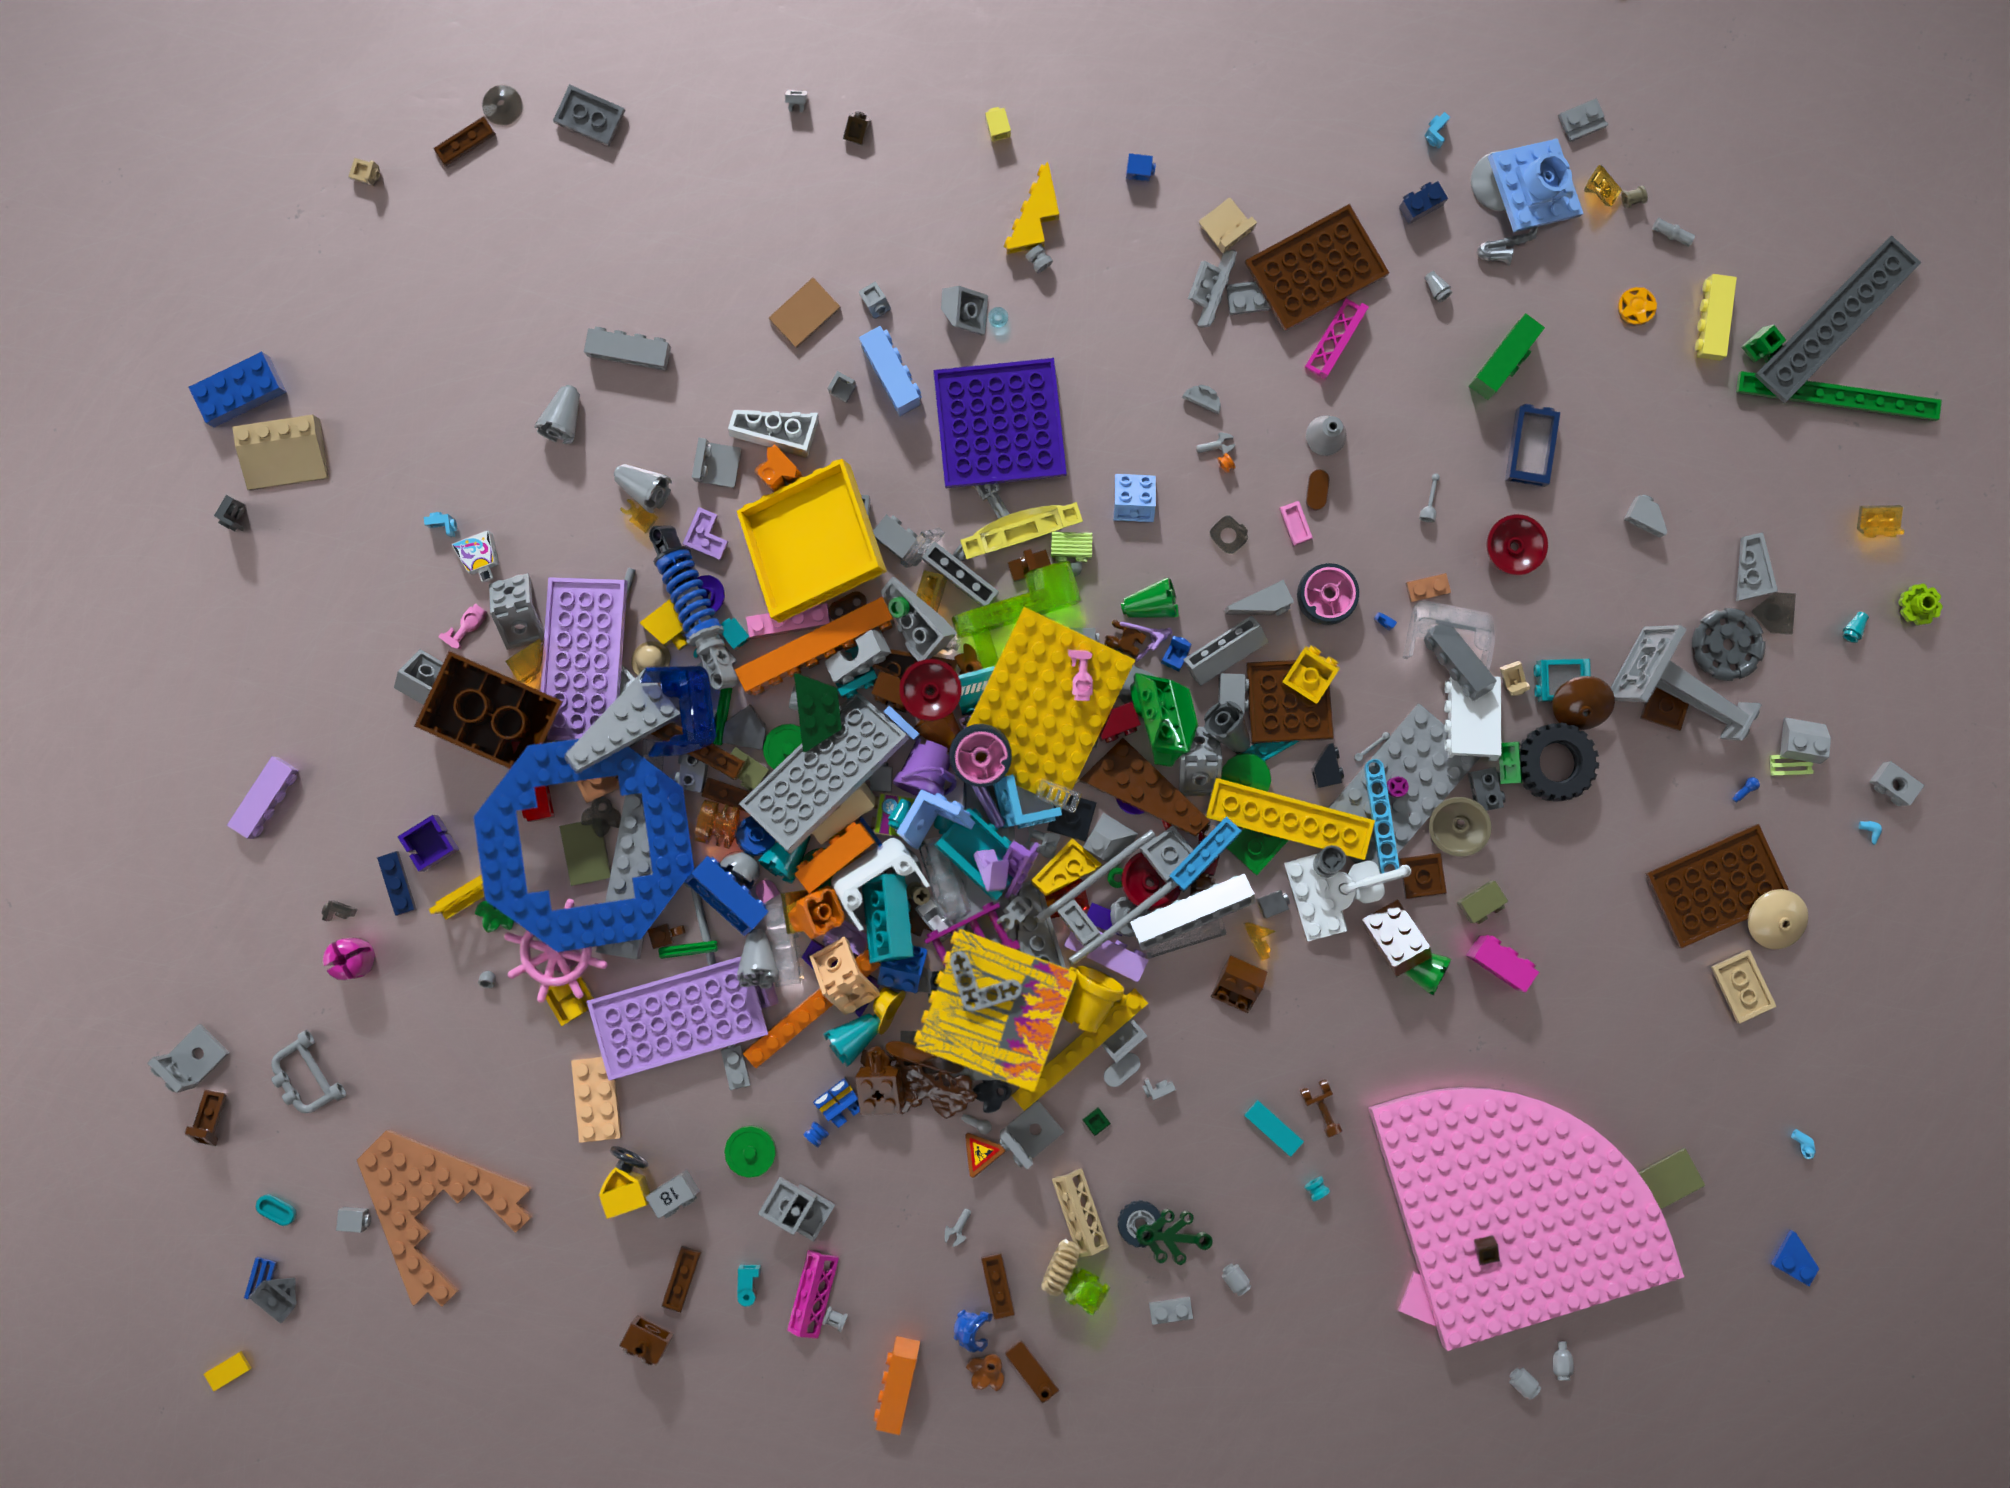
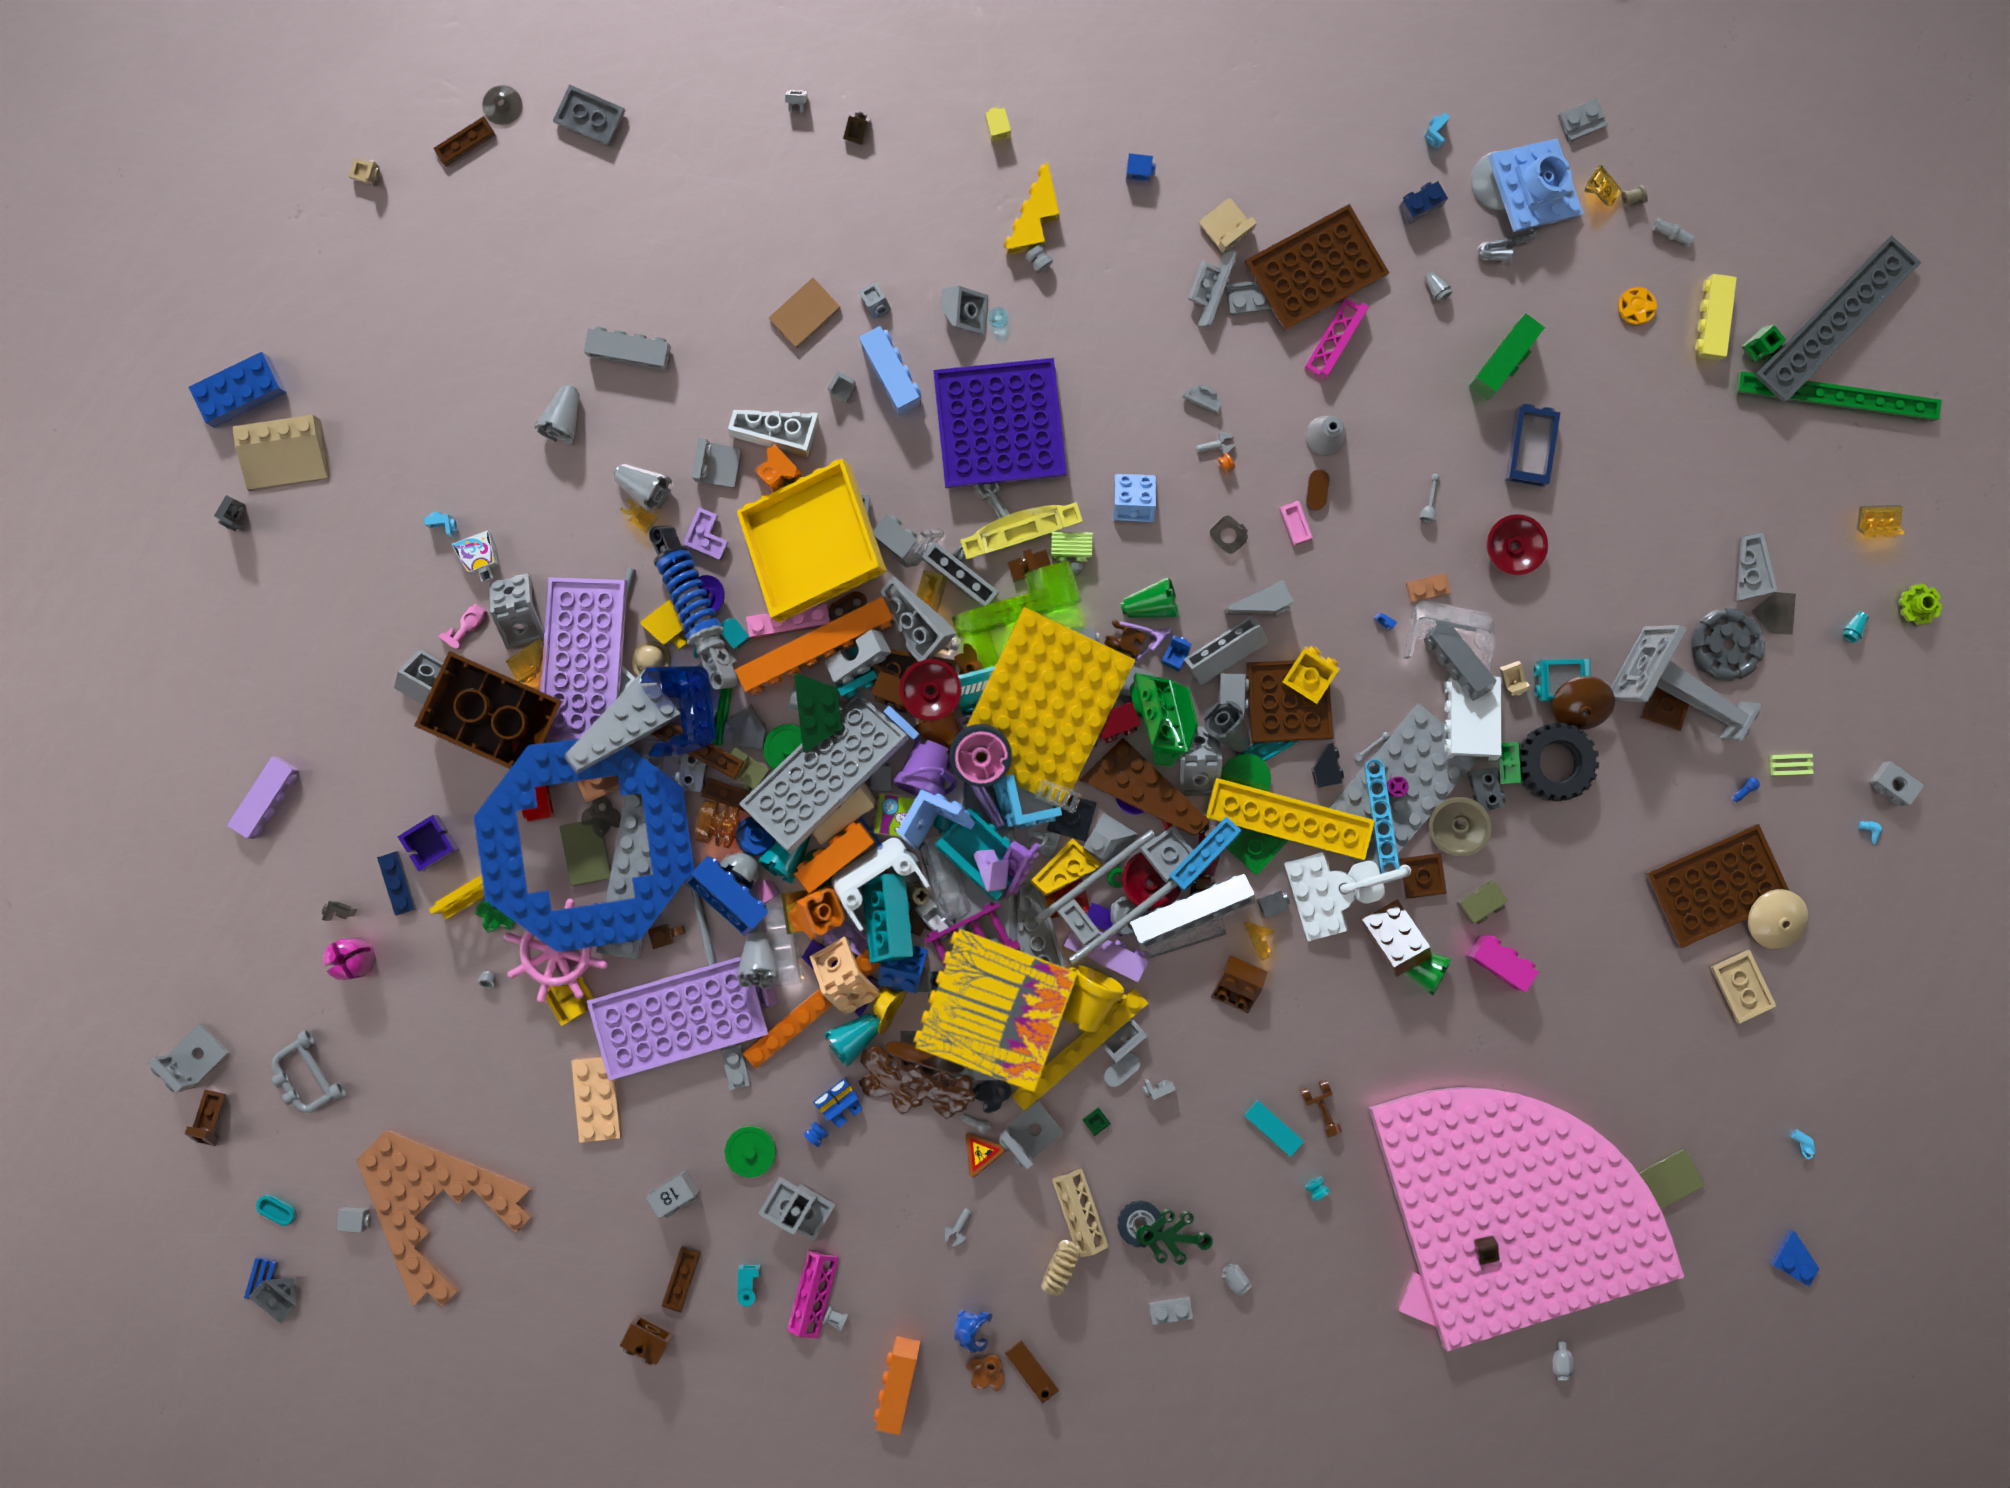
yellow tile [204,1351,252,1392] -> none
yellow piece [599,1146,651,1219] -> none
green axle [658,941,718,959] -> none
reddish brown brick [855,1051,906,1115] -> none
green tile [888,597,909,618] -> none
teal cone [888,799,912,830] -> none
light grey beam [950,951,1022,1011] -> none
reddish brown plate [981,1253,1015,1320] -> none
light grey plate [997,895,1032,932] -> none
clear neon green brick [1063,1267,1110,1315] -> none
bright pink piece [1068,650,1093,701] -> none
bright pink wheel [1297,563,1359,625] -> none
dark grey wheel [1313,845,1346,878] -> none
light grey brick [1510,1368,1541,1399] -> none
light grey slope [1624,495,1667,538] -> none
light grey slope [1780,717,1831,764] -> none

